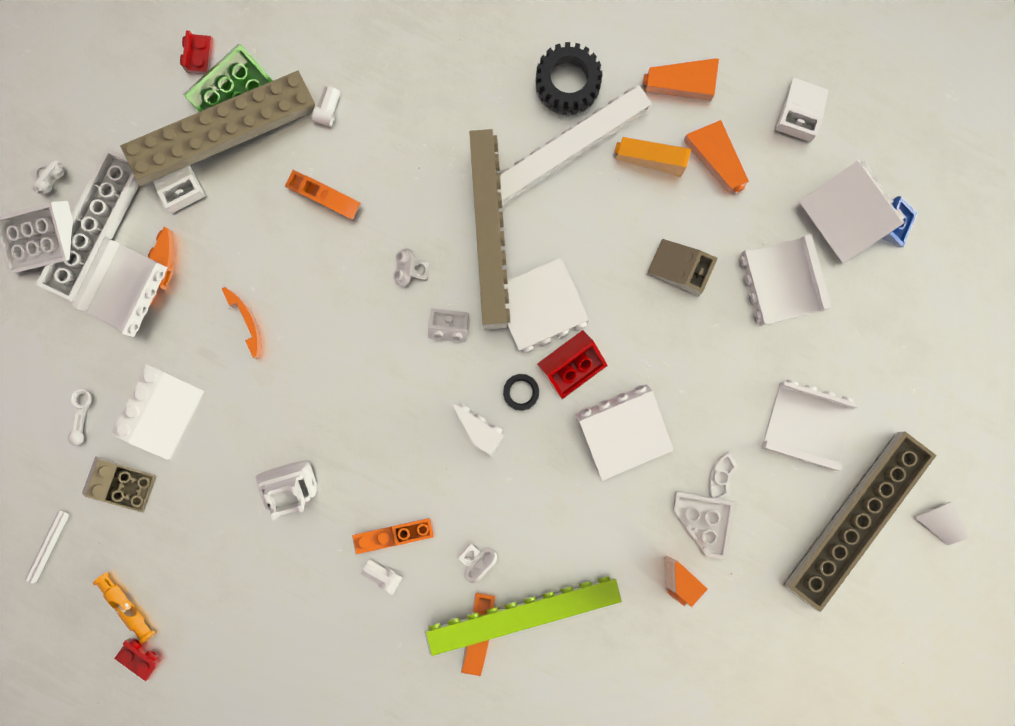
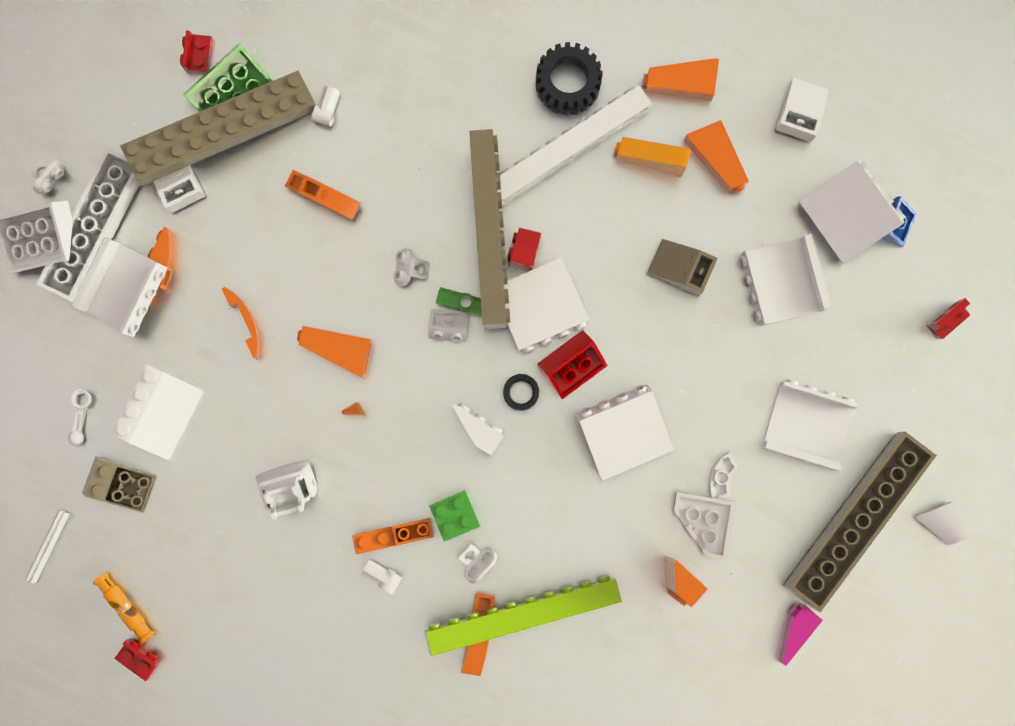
none -> orange slope [297,326,373,378]
none -> clear orange slope [341,402,367,416]
none -> bright green brick [429,490,481,542]
none -> bright green piece [436,287,482,316]
none -> red brick [507,228,541,272]
none -> dark pink slope [779,603,823,666]
none -> red bracket [929,298,970,339]

